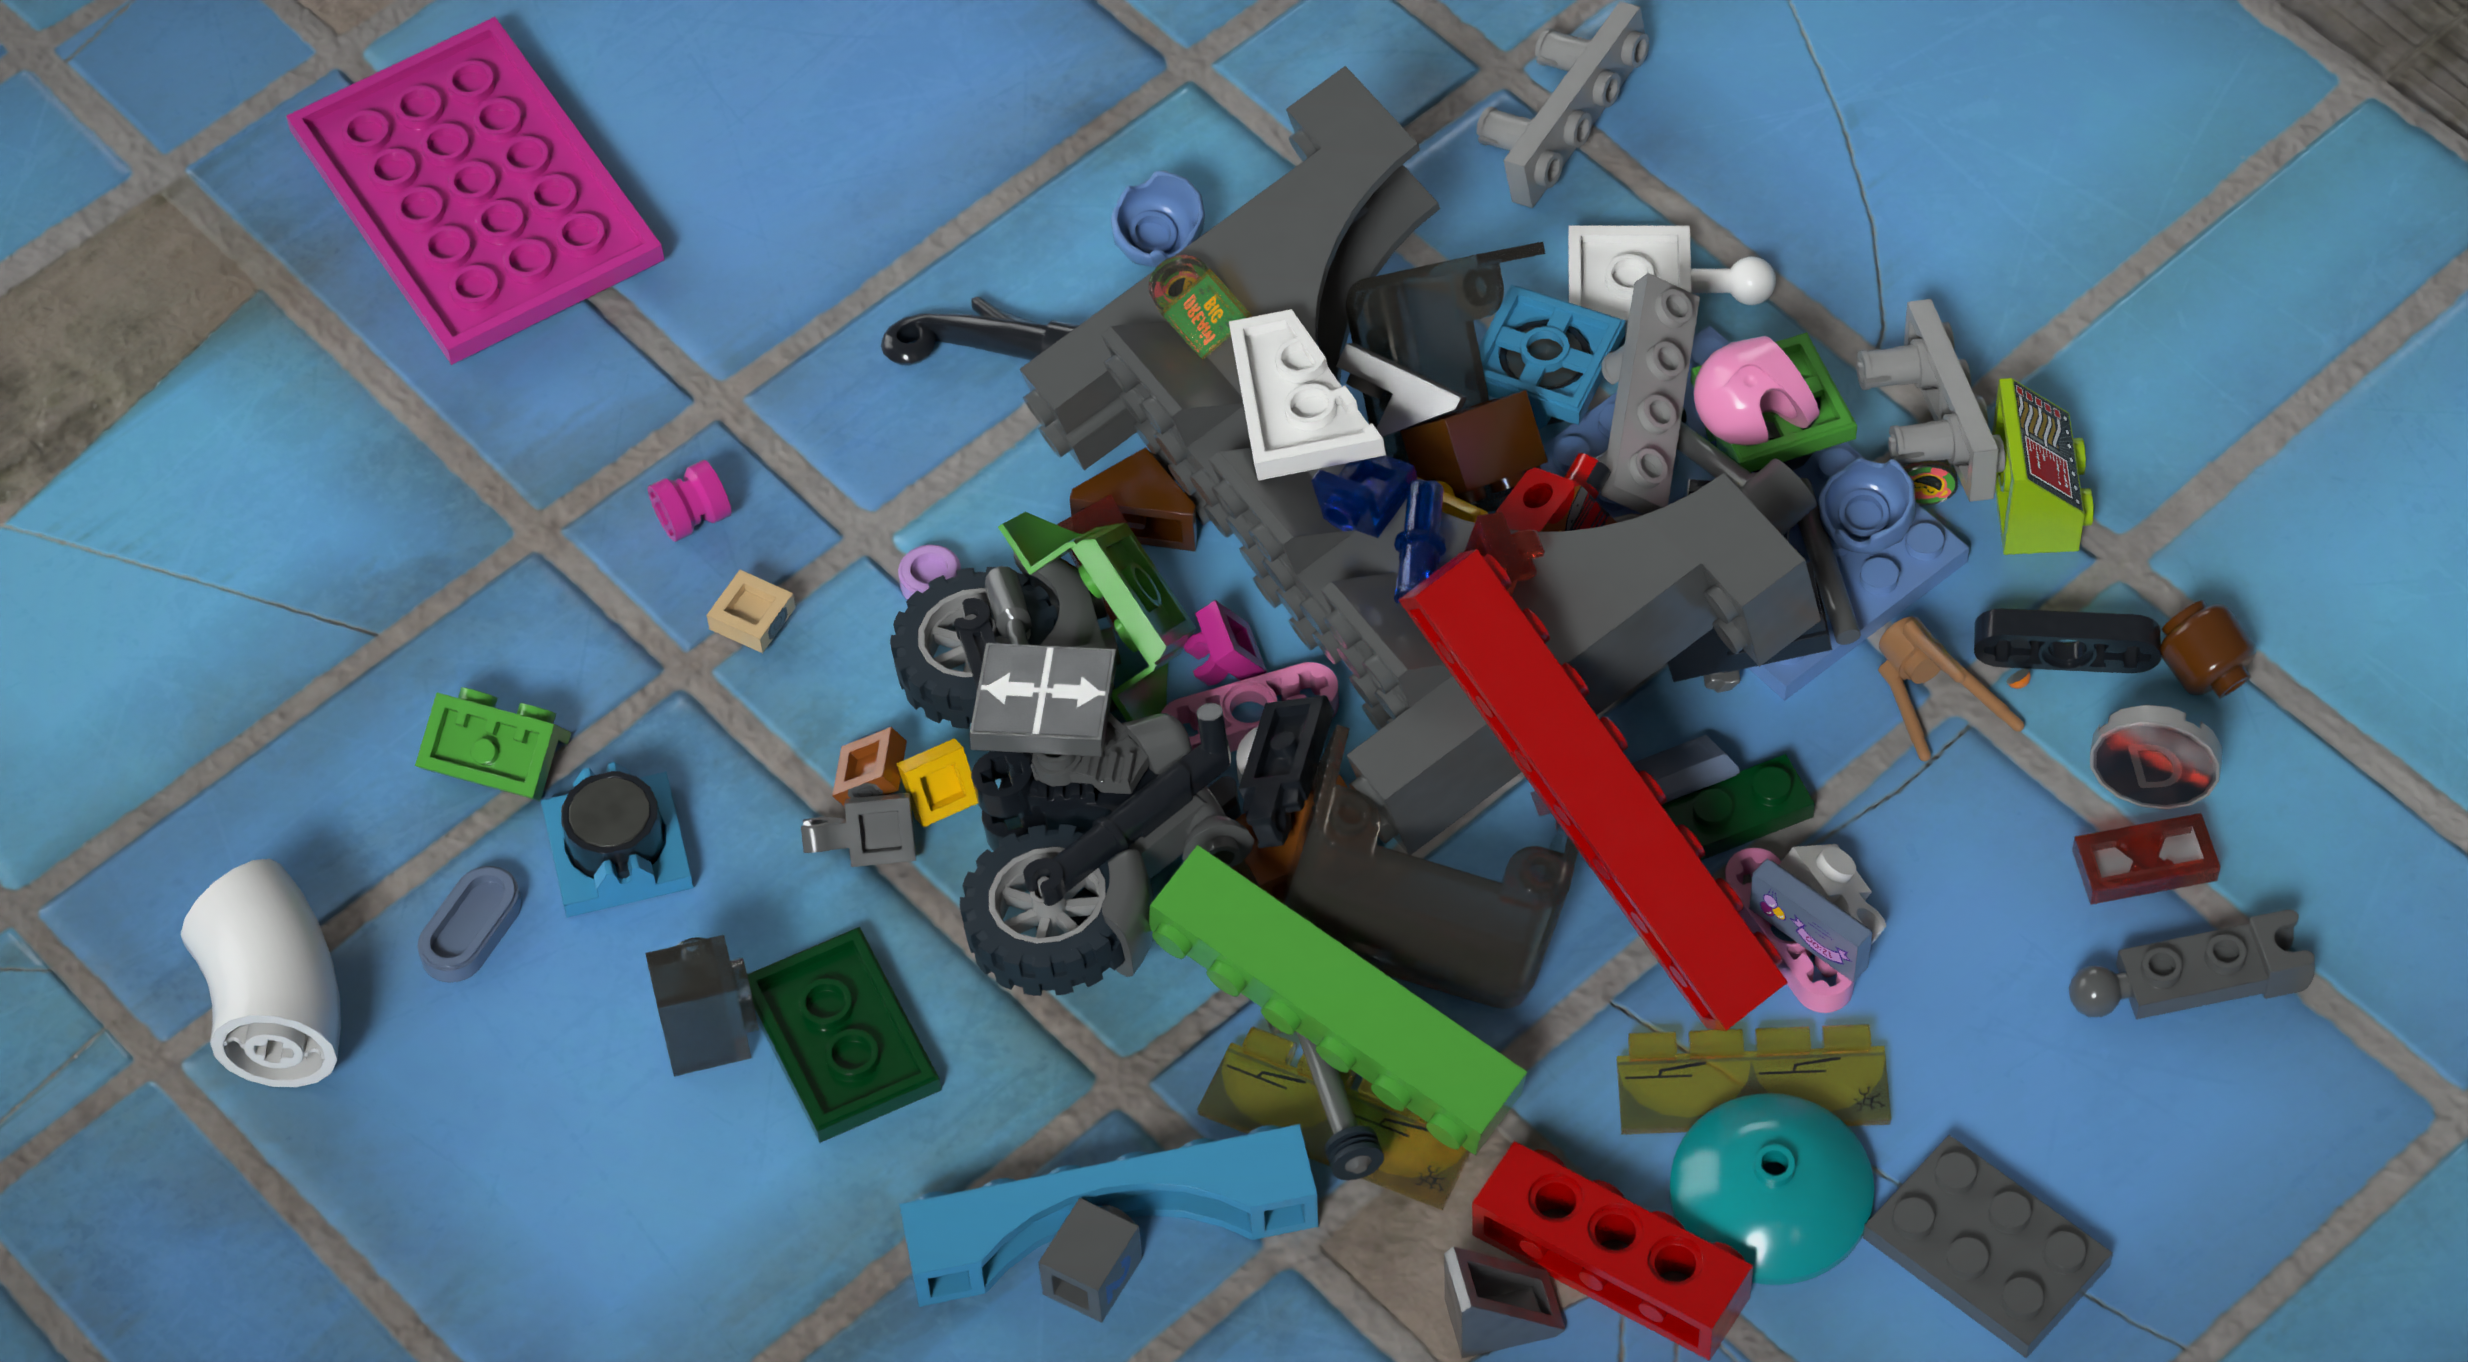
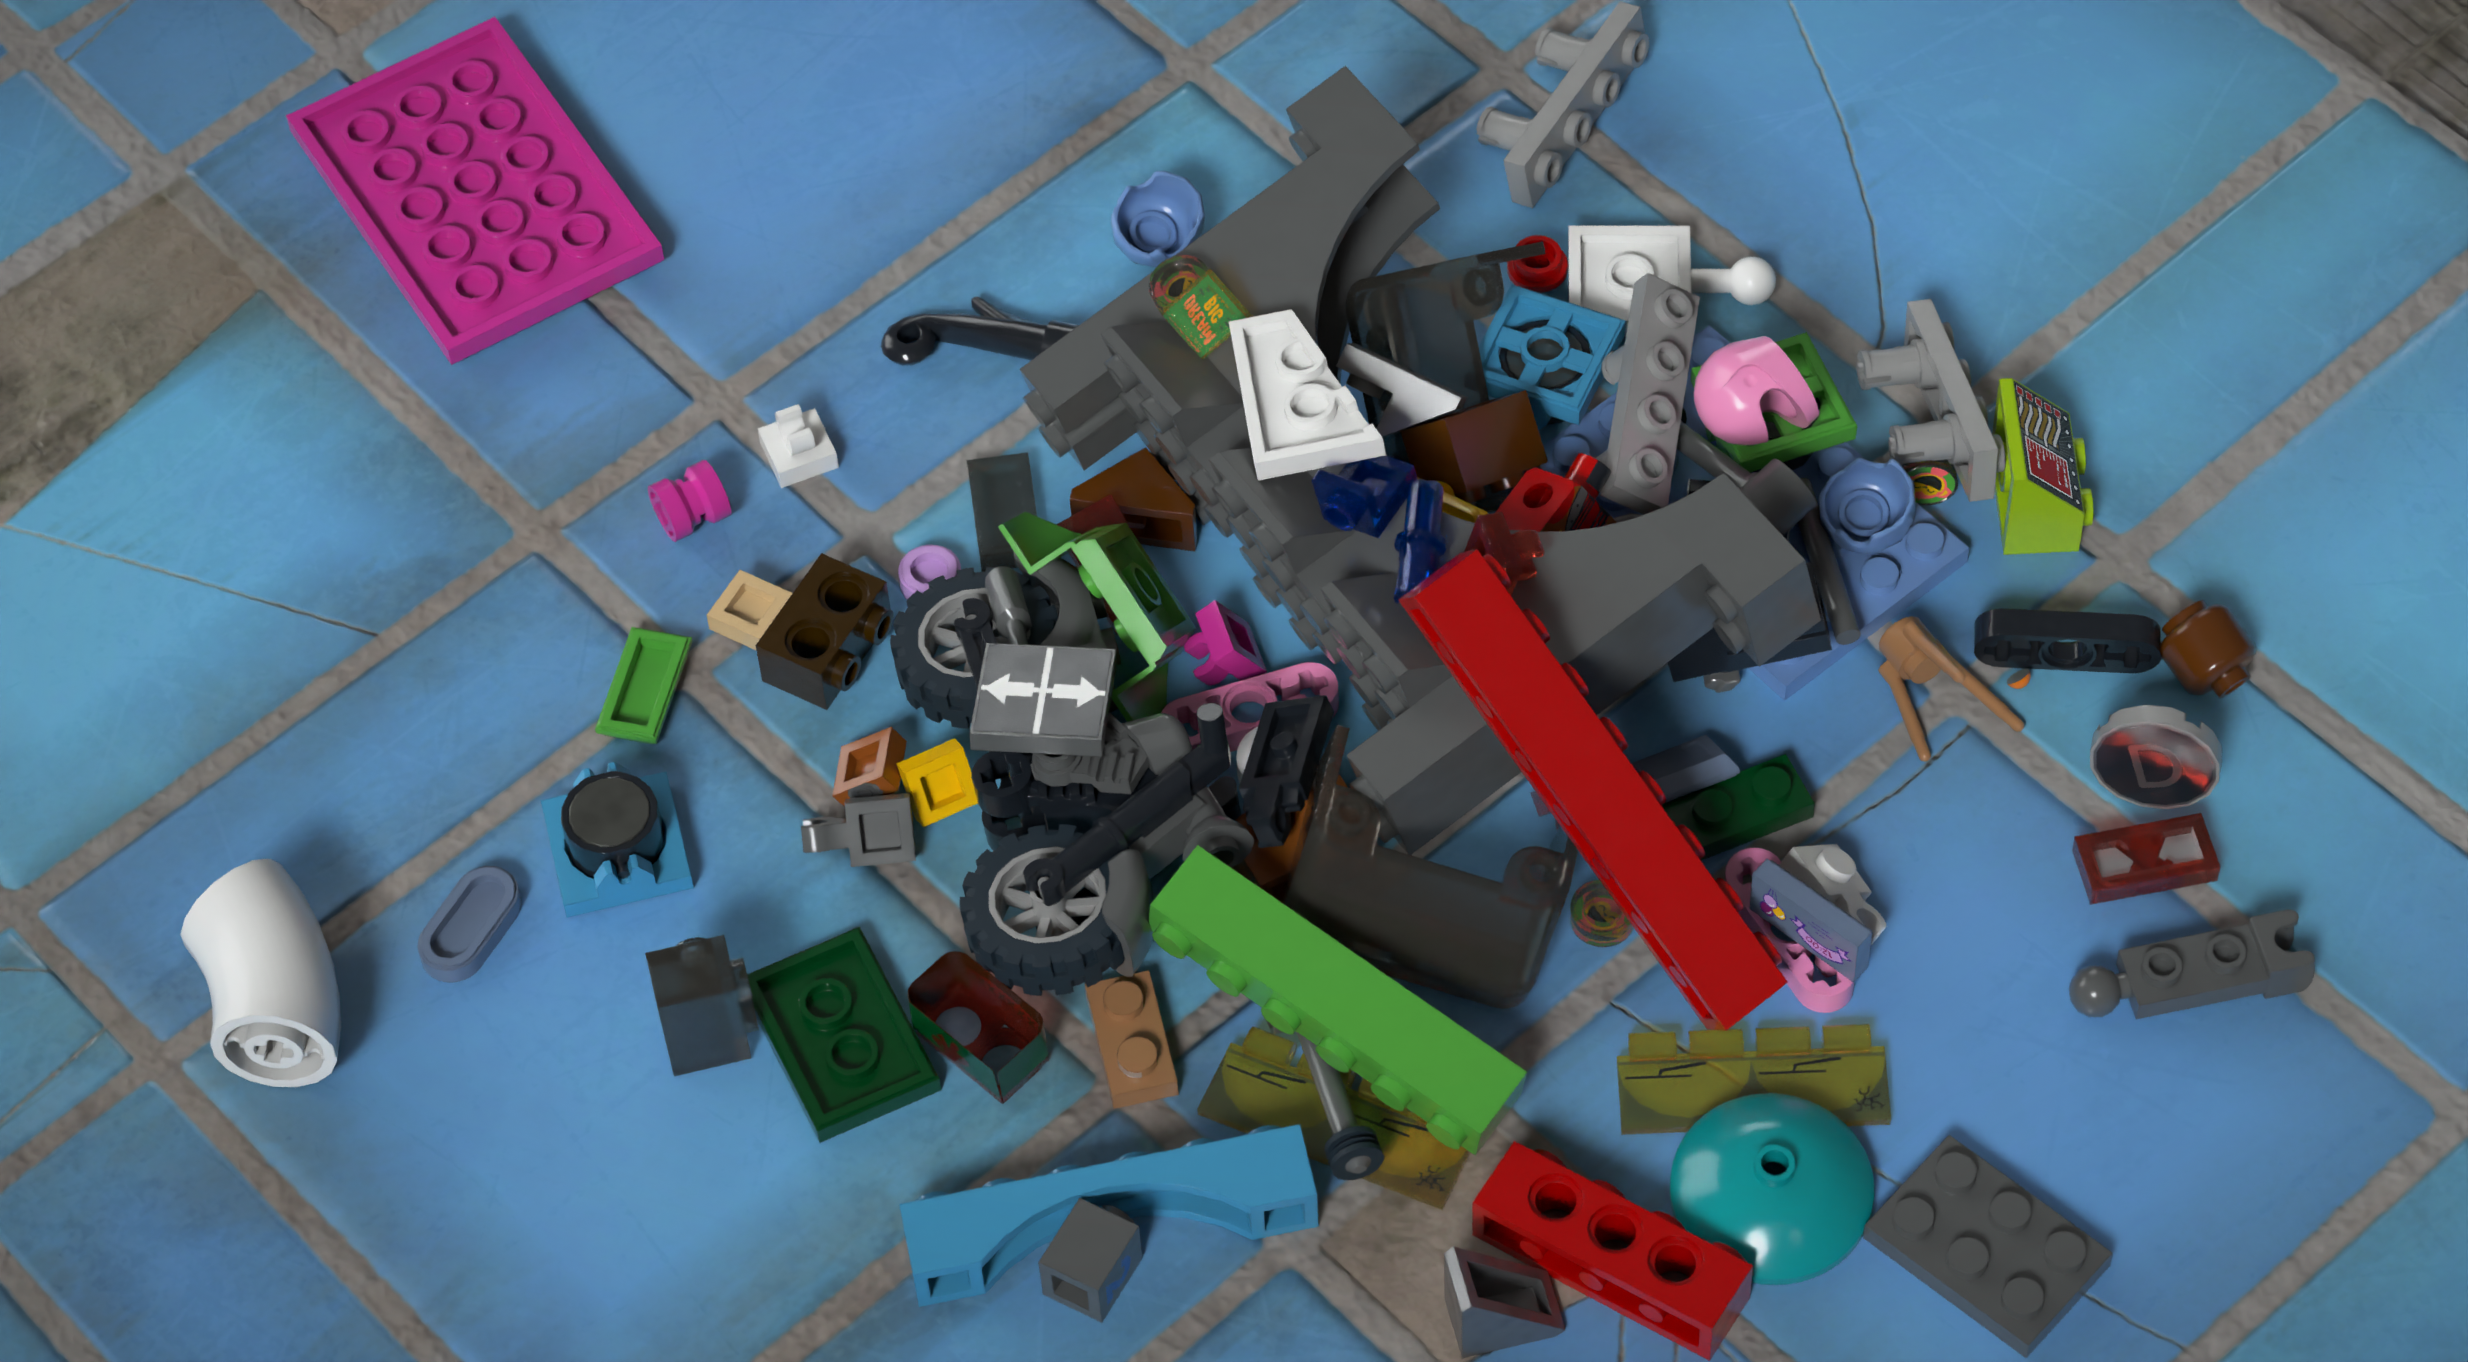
bright green bracket [415,687,572,801] -> none
none -> bright green tile [595,627,693,745]
none -> dark brown brick [755,553,894,710]
none -> white tile [758,404,839,488]
none -> clear red piece [908,951,1050,1104]
none -> clear smoke tile [967,452,1037,572]
none -> medium nougat piece [1085,970,1179,1109]
none -> red plate [1507,235,1568,293]
none -> clear smoke tile [1570,880,1634,947]

